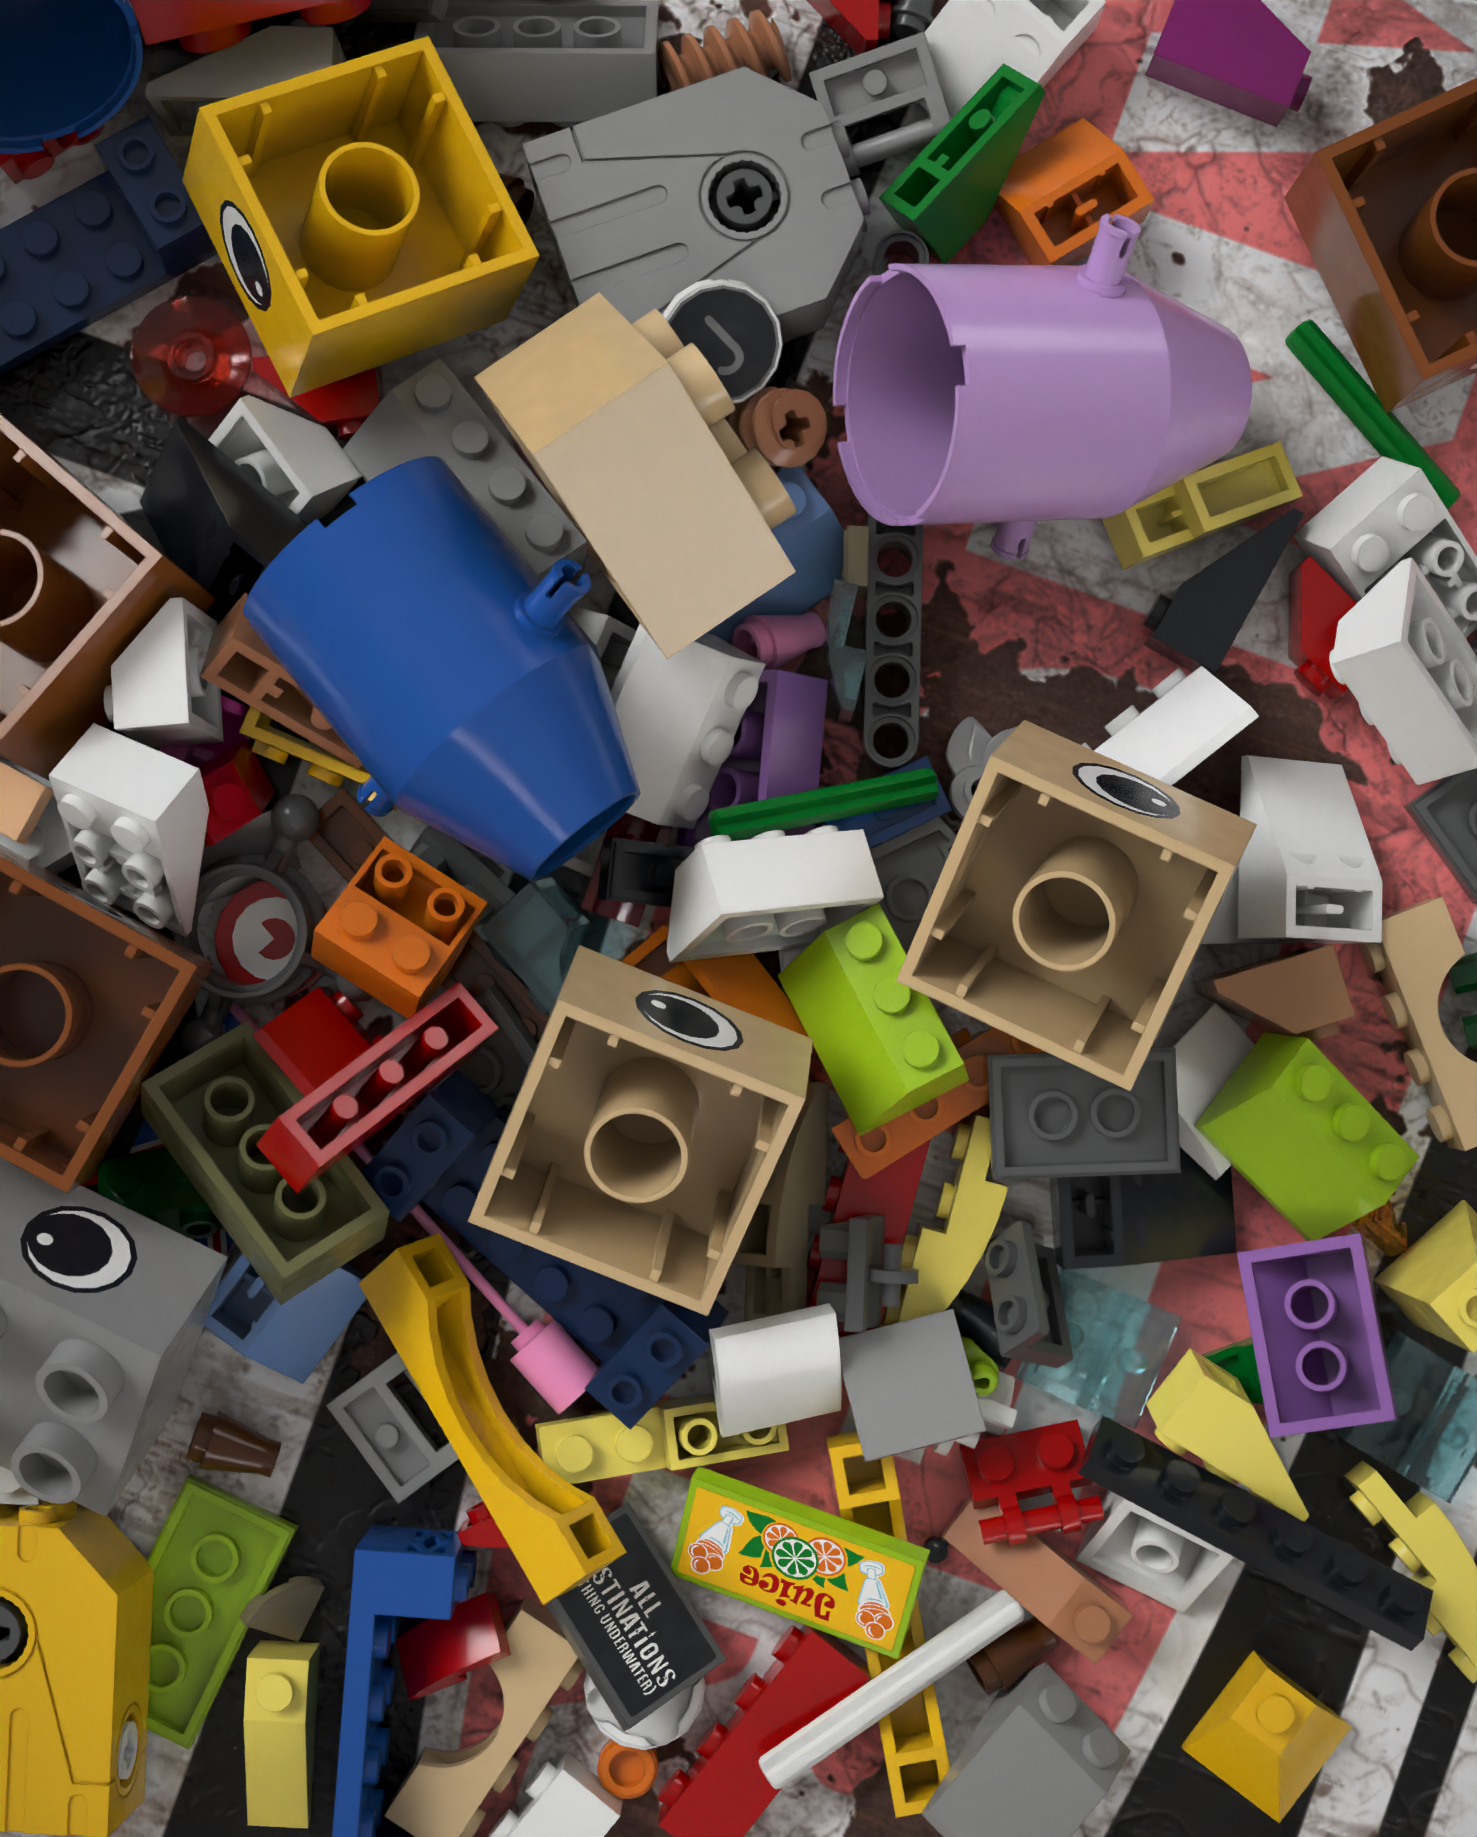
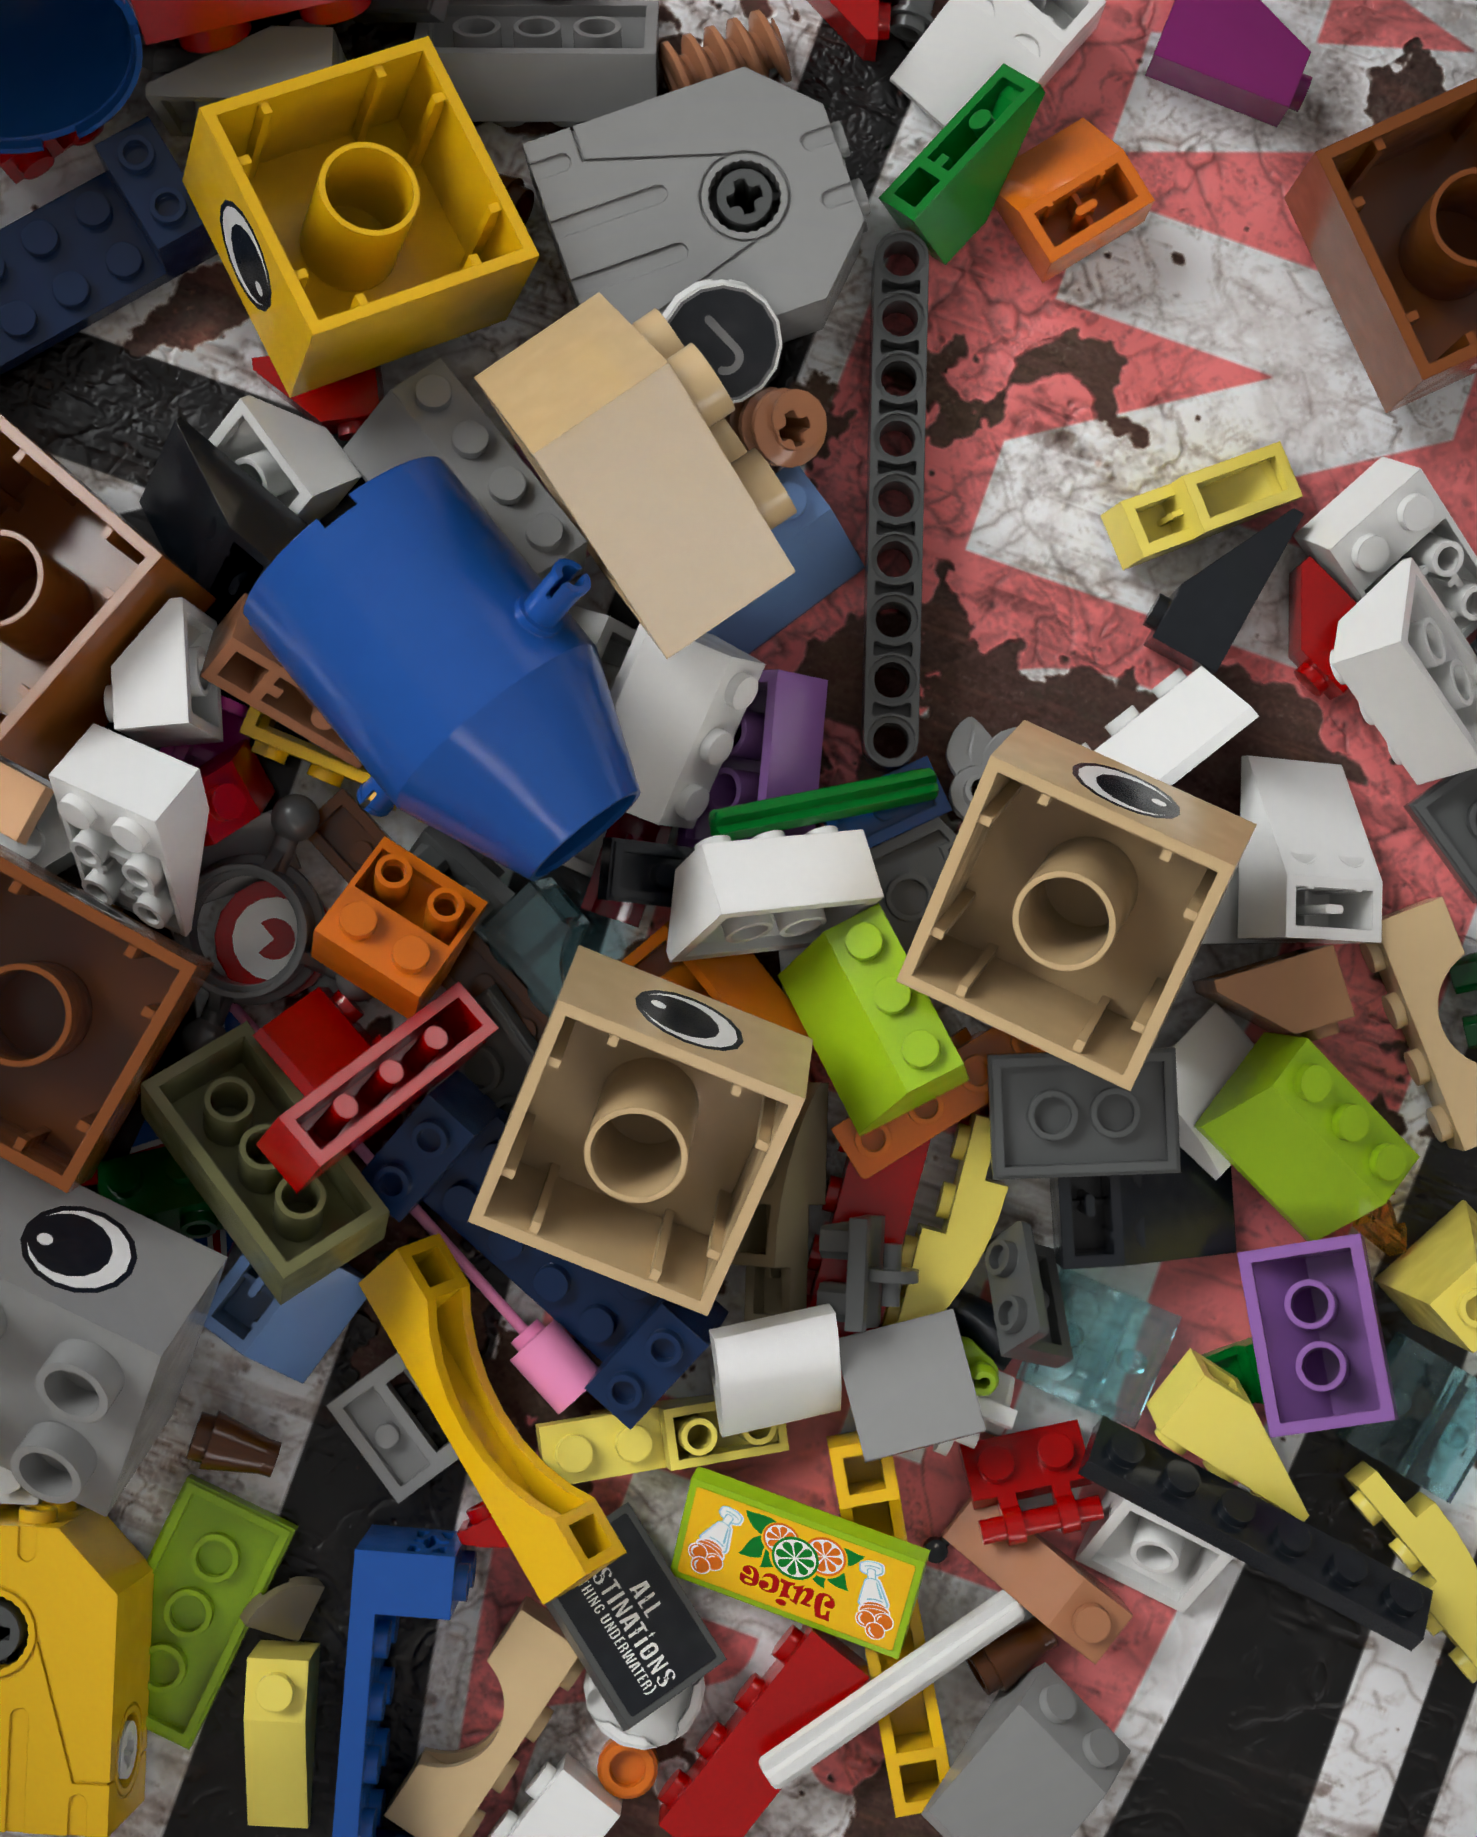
clear red dish [131,296,252,417] -> none
red slope [396,1592,511,1700] -> none
bright pink cone [732,612,825,670] -> none
light grey plate [809,31,951,178] -> none
clear light blue slope [824,579,868,724] -> none
lavender piece [833,214,1252,560] -> none
dark tan tile [840,525,869,599] -> none
yellow slope [1181,1650,1352,1823] -> none
green axle [1285,319,1461,509] -> none

